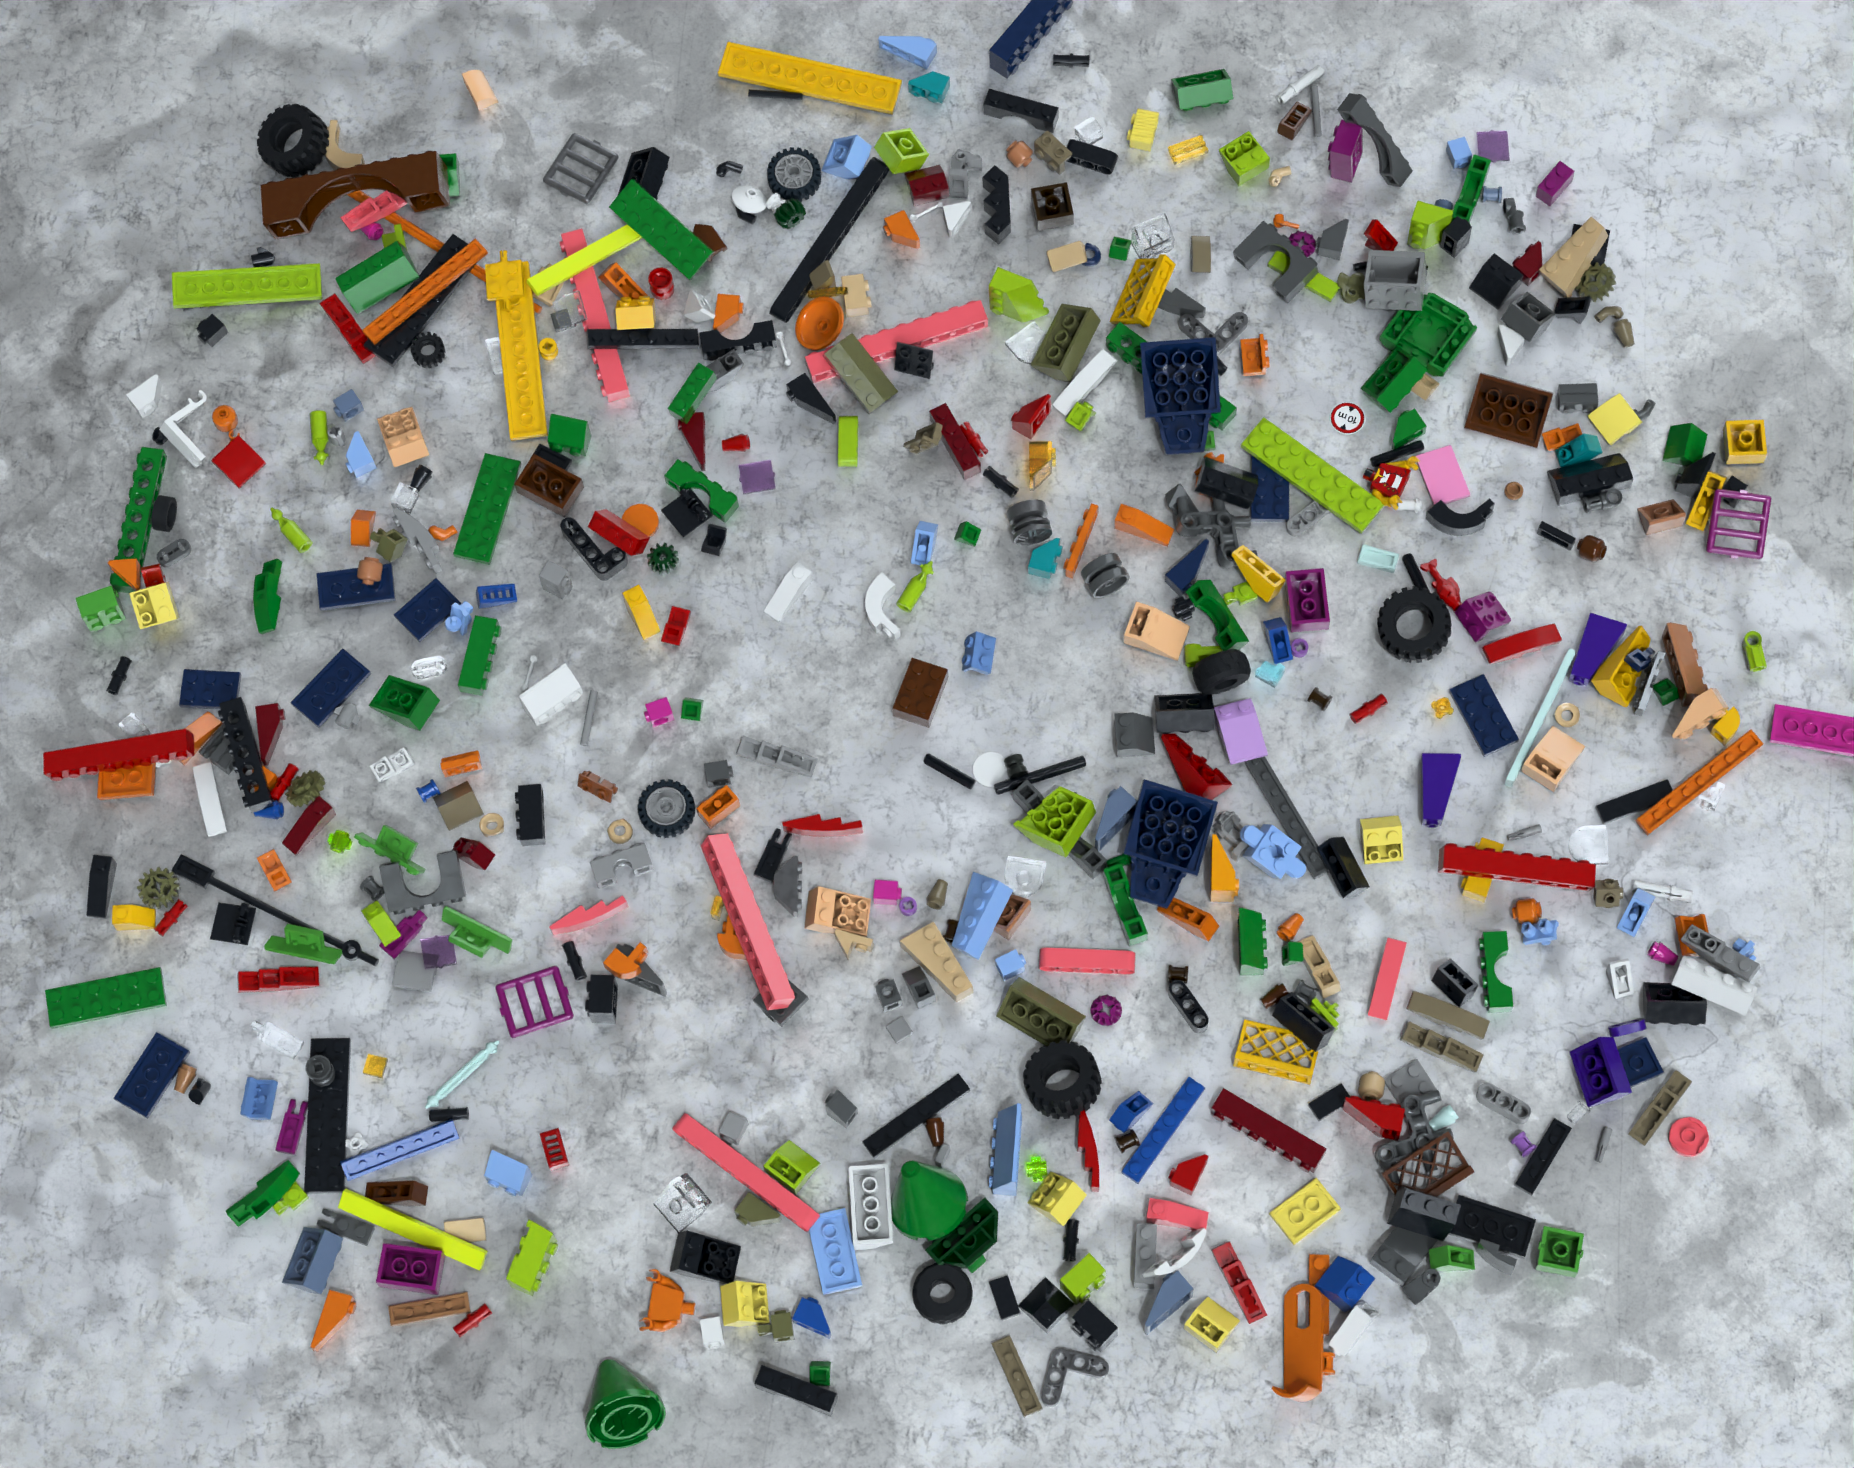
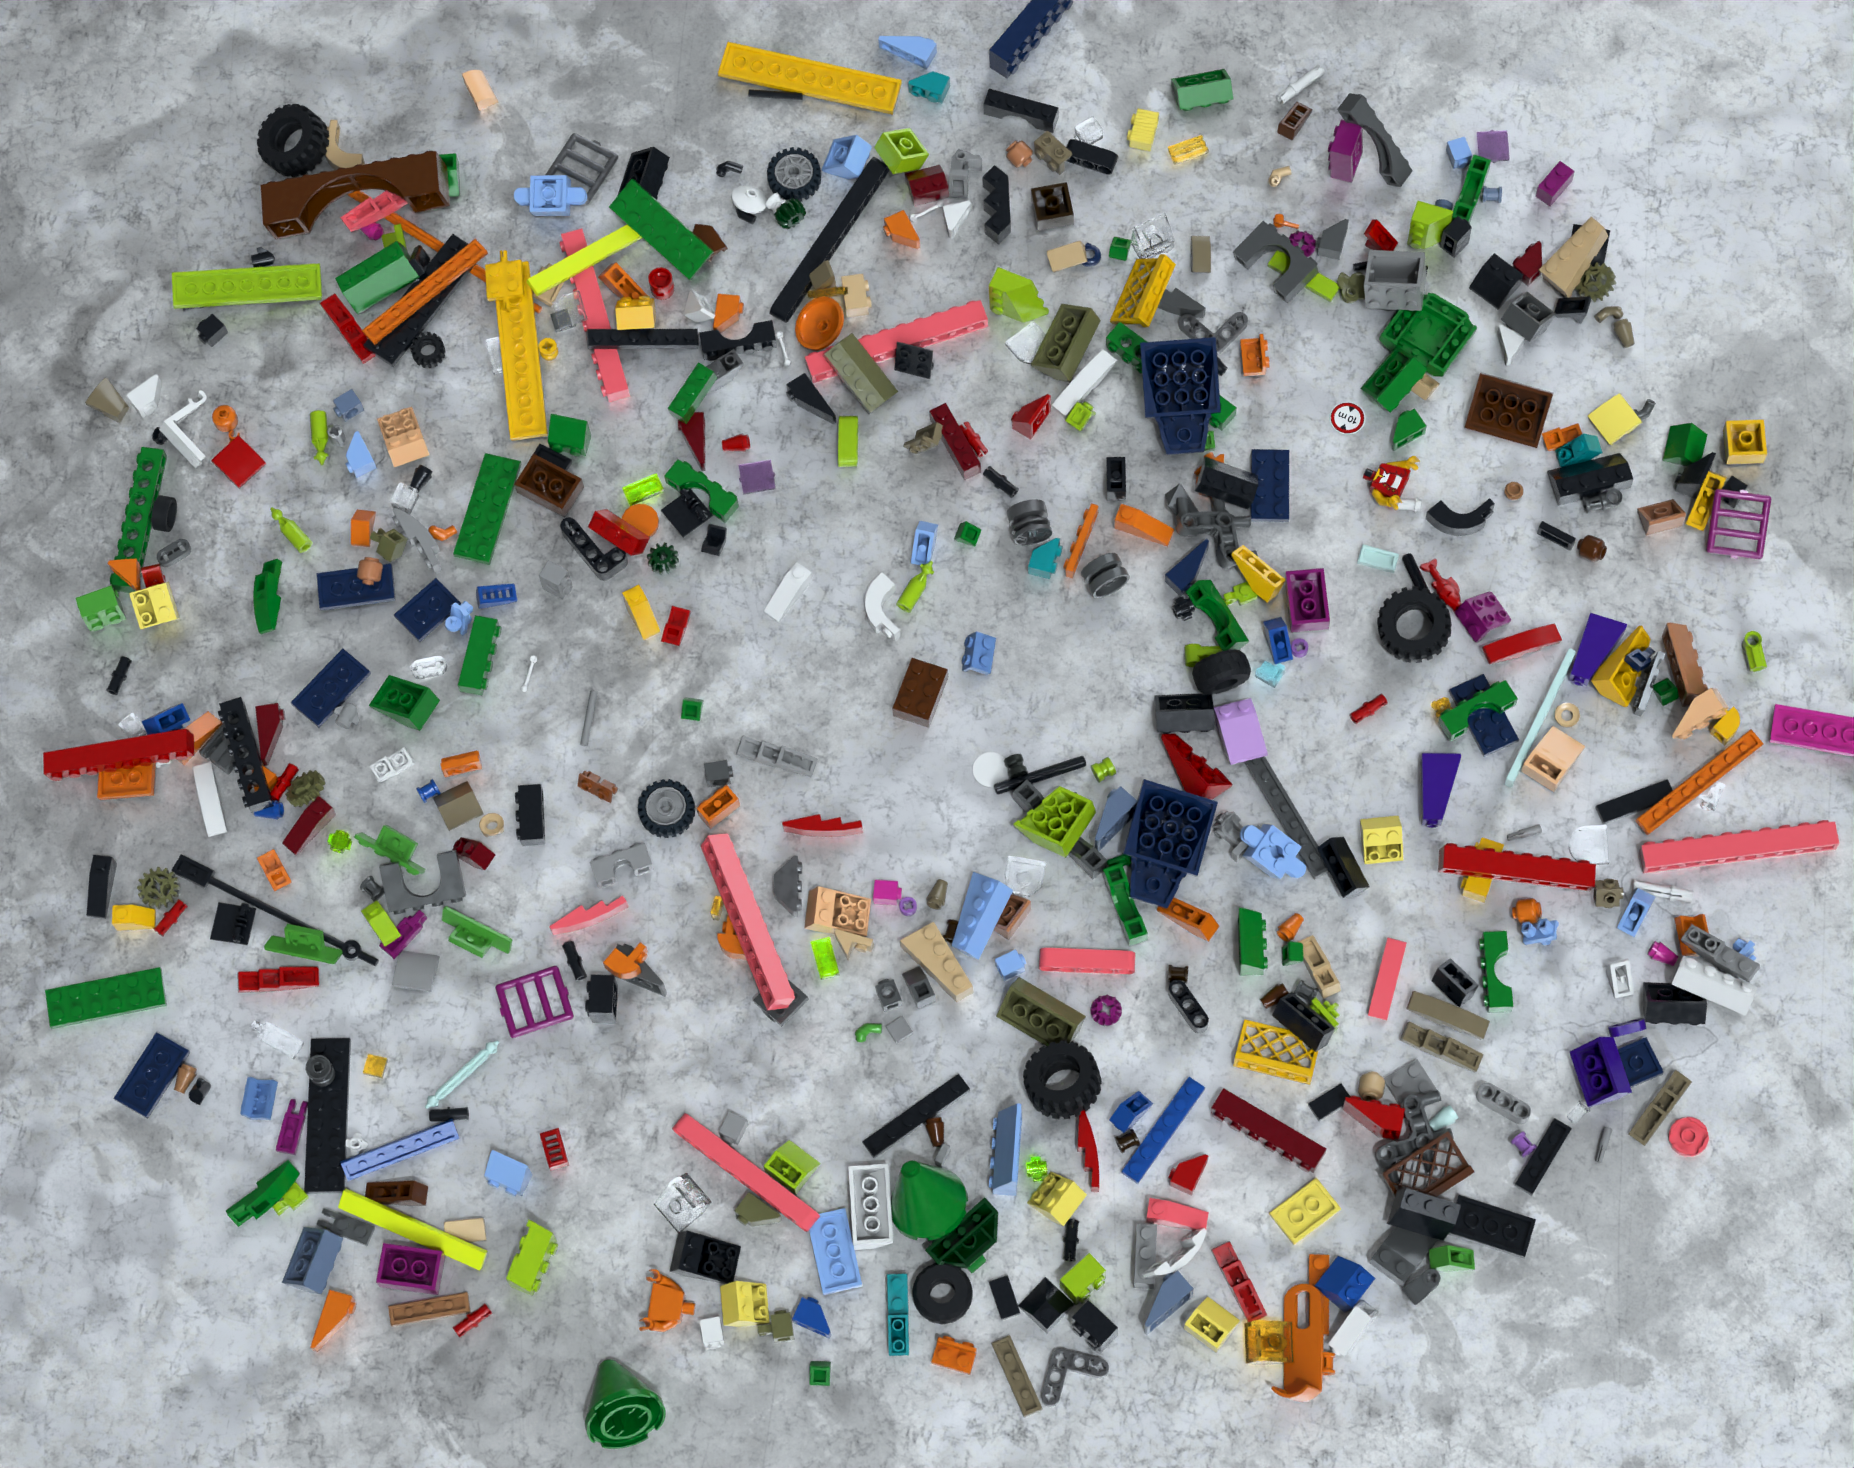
dark blue plate [179,669,241,710] -> none
clear purple piece [420,935,457,970] -> none
white slope [519,663,583,726] -> none
tan piece [607,819,633,844] -> none
dark pink brick [644,697,674,727] -> none
black hinge [754,828,792,883] -> none
black arch [754,1365,838,1416] -> none
dark grey slope [825,1090,858,1129] -> none
black axle [924,754,976,789] -> none
clear yellow slope [1029,441,1056,491] -> none
black pin [1053,53,1090,68] -> none
dark grey slope [1114,712,1155,757] -> none
light nougat slope [1124,601,1190,661] -> none
light orange slope [1210,834,1239,902] -> none
lime slope [1219,131,1270,186] -> none
lime plate [1241,417,1384,534] -> none
light grey beam [1286,500,1330,536] -> none
dark brown bush [1307,687,1333,711] -> none
light grey bar [1311,85,1322,137] -> none
black axle [1370,440,1424,467] -> none
bright pink tile [1416,445,1470,506] -> none
dark grey slope [1476,1239,1517,1275] -> none
dark grey connector [1503,198,1526,234] -> none
bright green brick [1535,1226,1584,1278] -> none
dark grey brick [1557,383,1598,413] -> none
none -> dark tan slope [85,378,129,423]
none -> blue brick [142,703,190,735]
none -> black tile [409,245,430,276]
none -> light blue brick [514,175,588,216]
none -> clear neon green plate [622,473,664,506]
none -> clear neon green plate [811,937,840,980]
none -> bright green arm [855,1023,882,1042]
none -> teal slope [887,1274,909,1356]
none -> orange bracket [931,1336,977,1375]
none -> lime wheel [1091,757,1116,783]
none -> black brick [1106,457,1126,501]
none -> clear yellow slope [1244,1320,1293,1365]
none -> green arch [1438,680,1518,742]
none -> coral brick [1639,820,1839,873]

